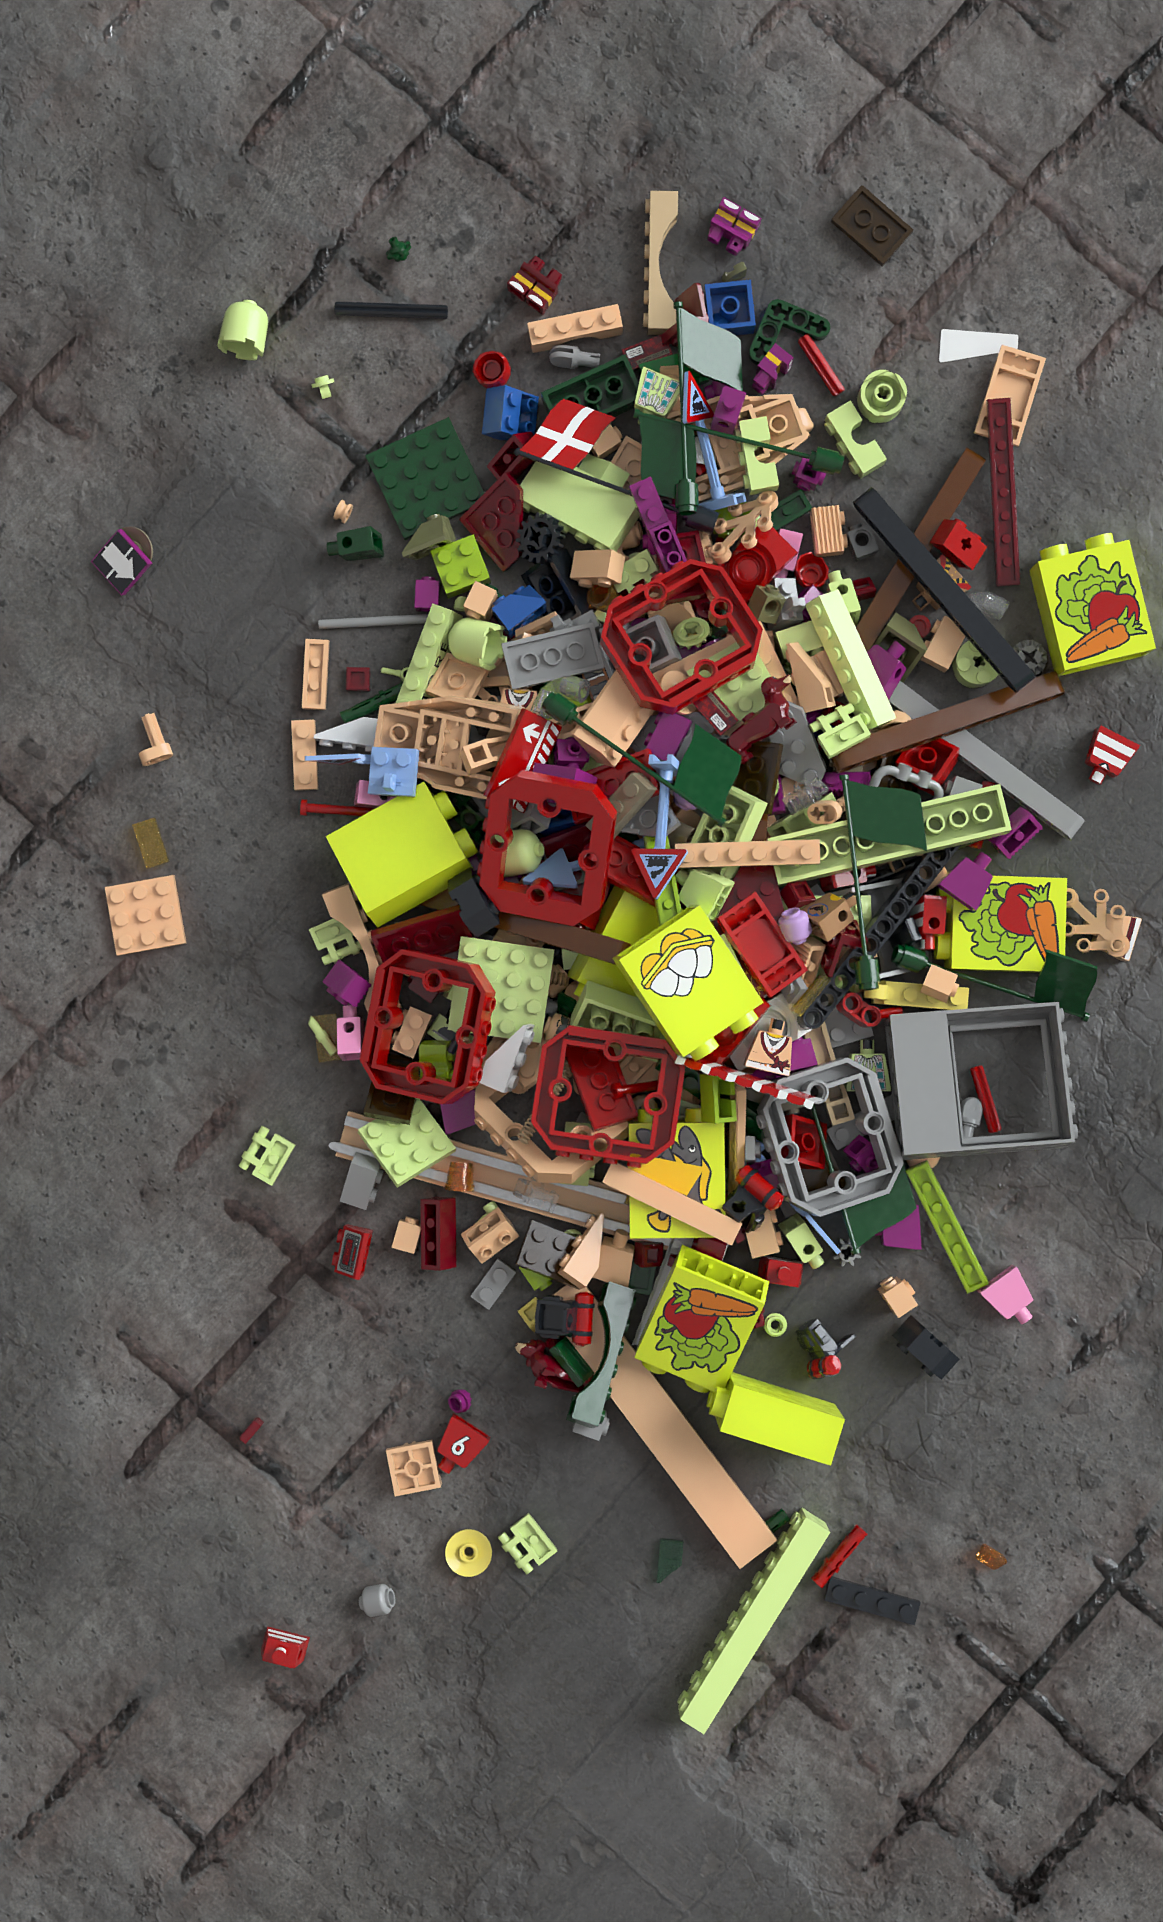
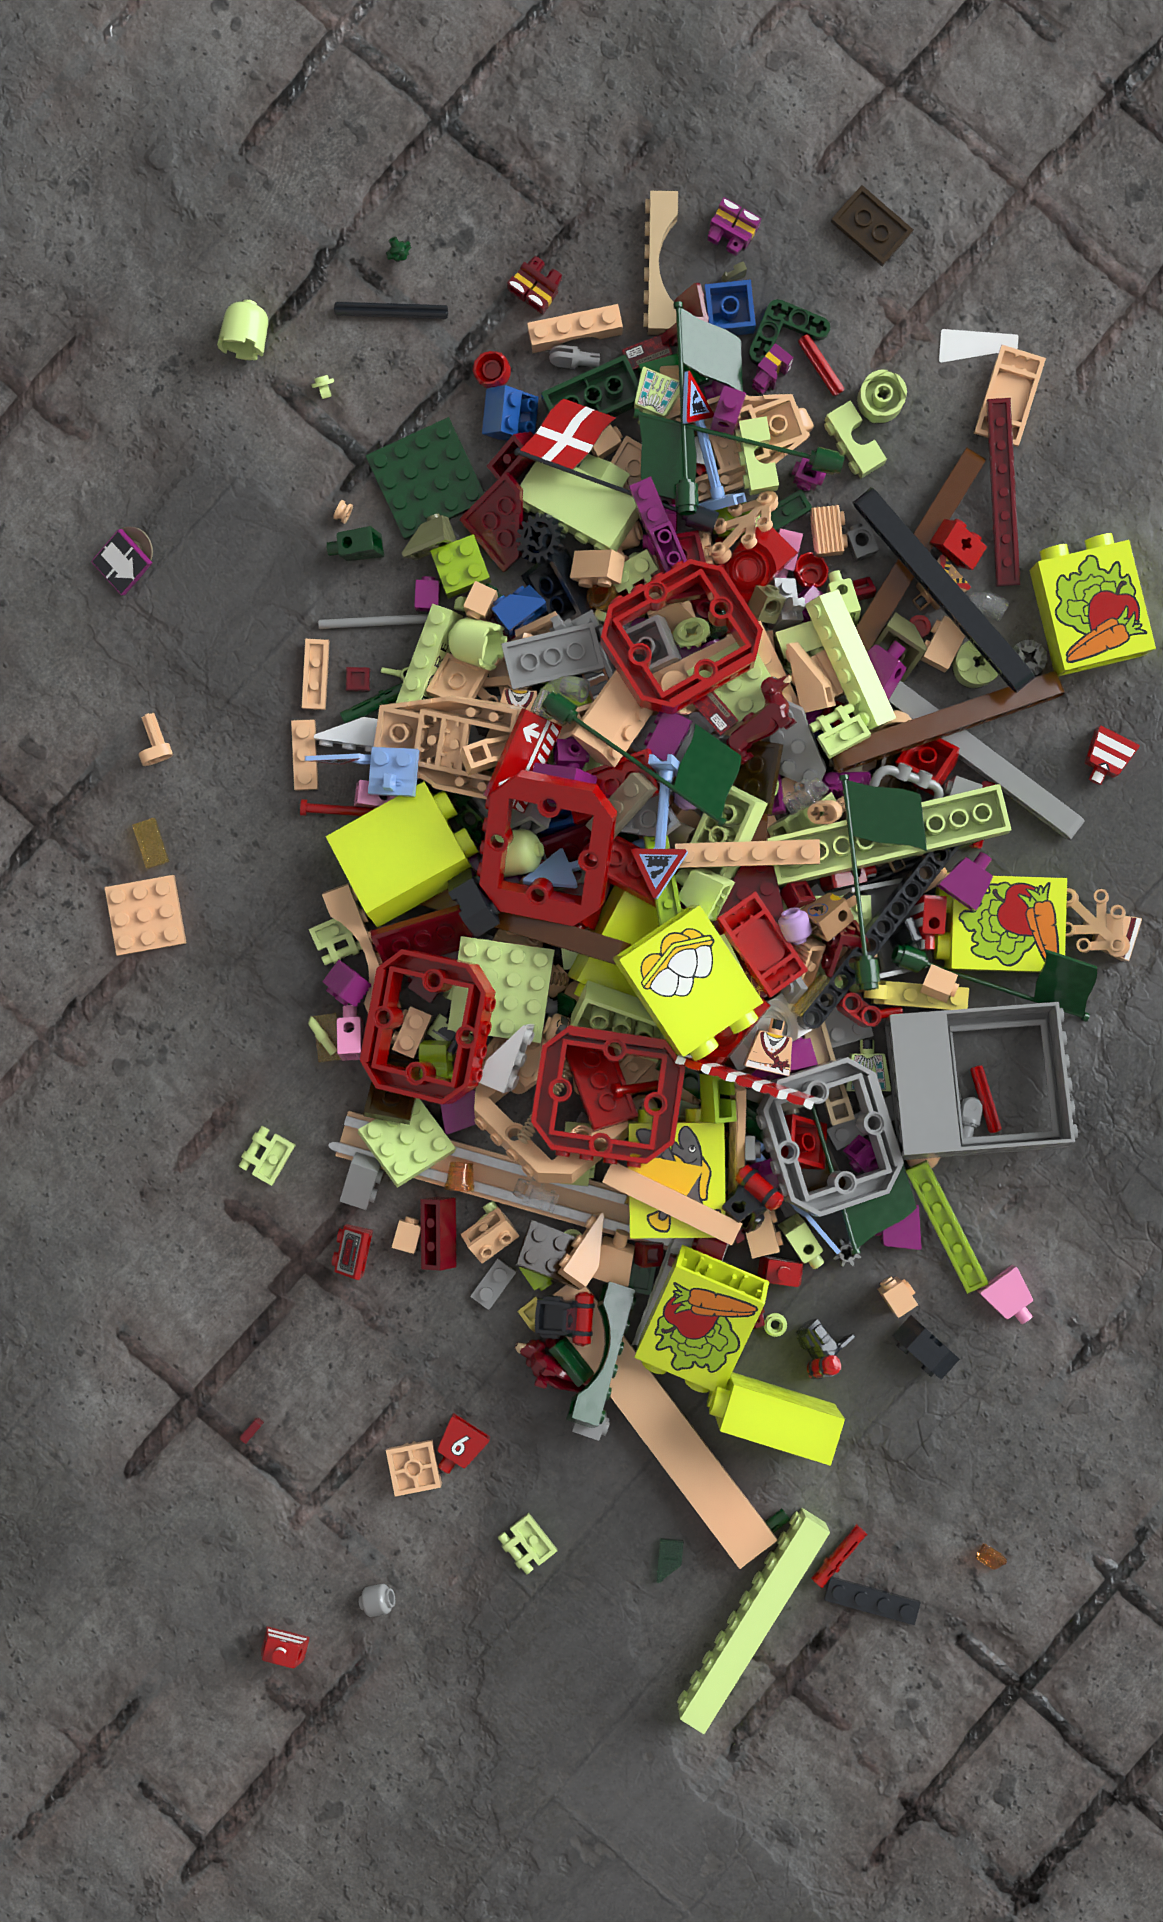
light yellow dish [445,1529,492,1577] -> none
magenta plate [448,1389,472,1413] -> none
magenta brick [987,806,1042,859] -> none

